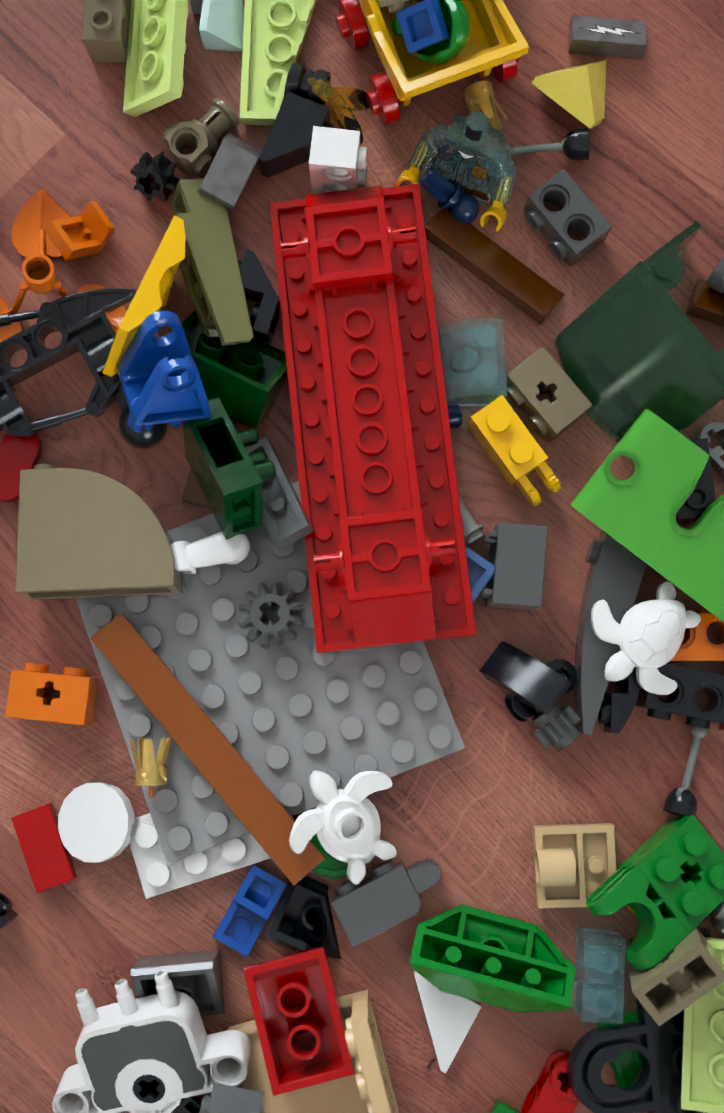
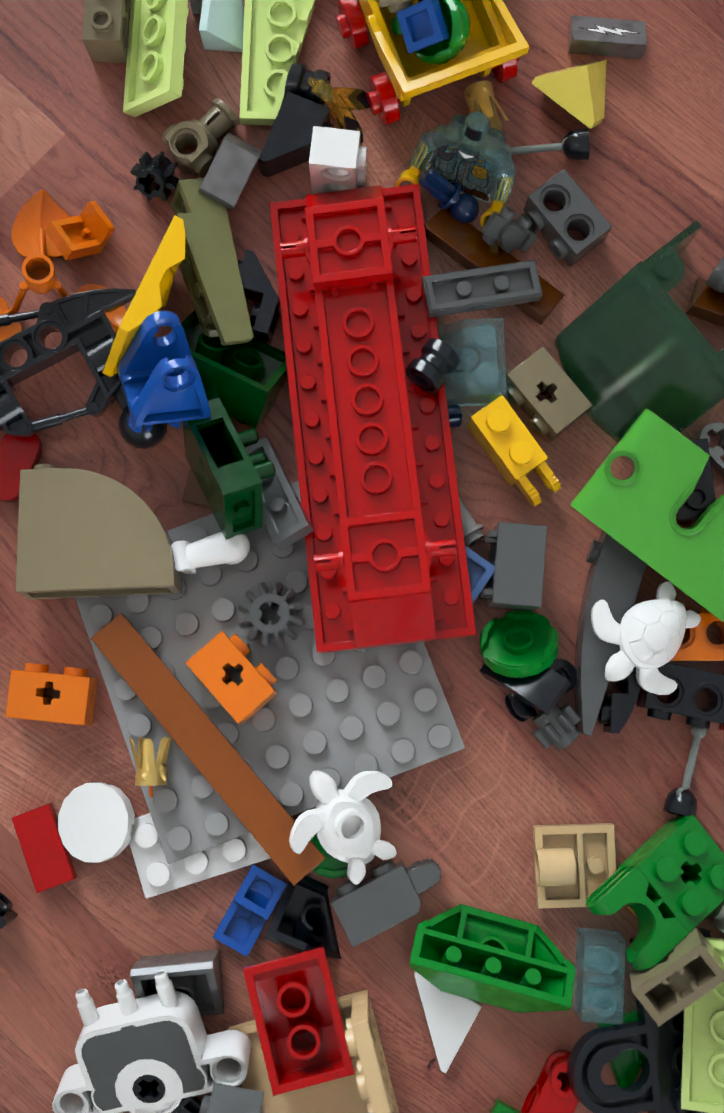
none -> orange brick [185,631,278,725]
none -> black wheel [405,338,460,394]
none -> dark grey tile [421,260,543,318]
none -> green tile [479,610,559,678]
none -> dark grey piece [481,205,537,253]

